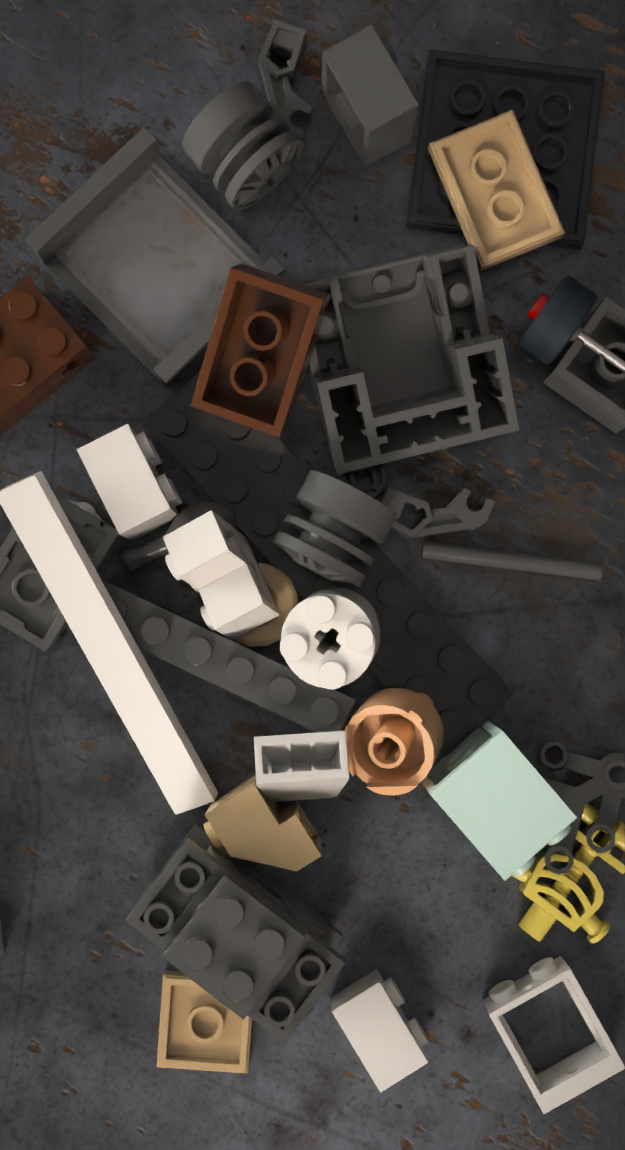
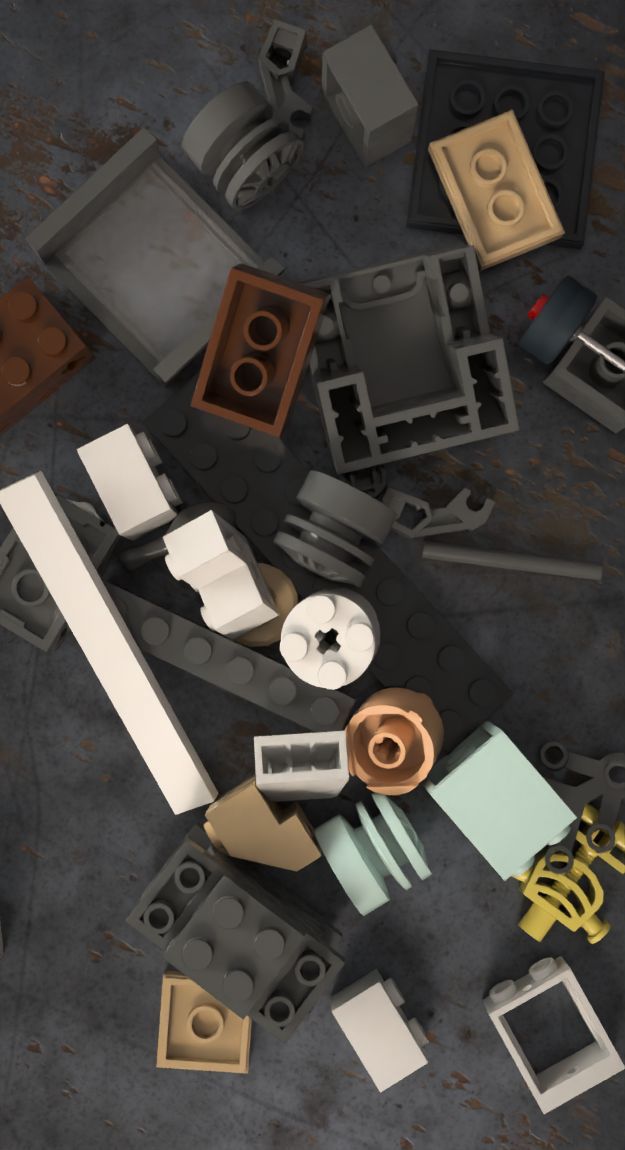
none -> light aqua wheel [314,792,432,916]

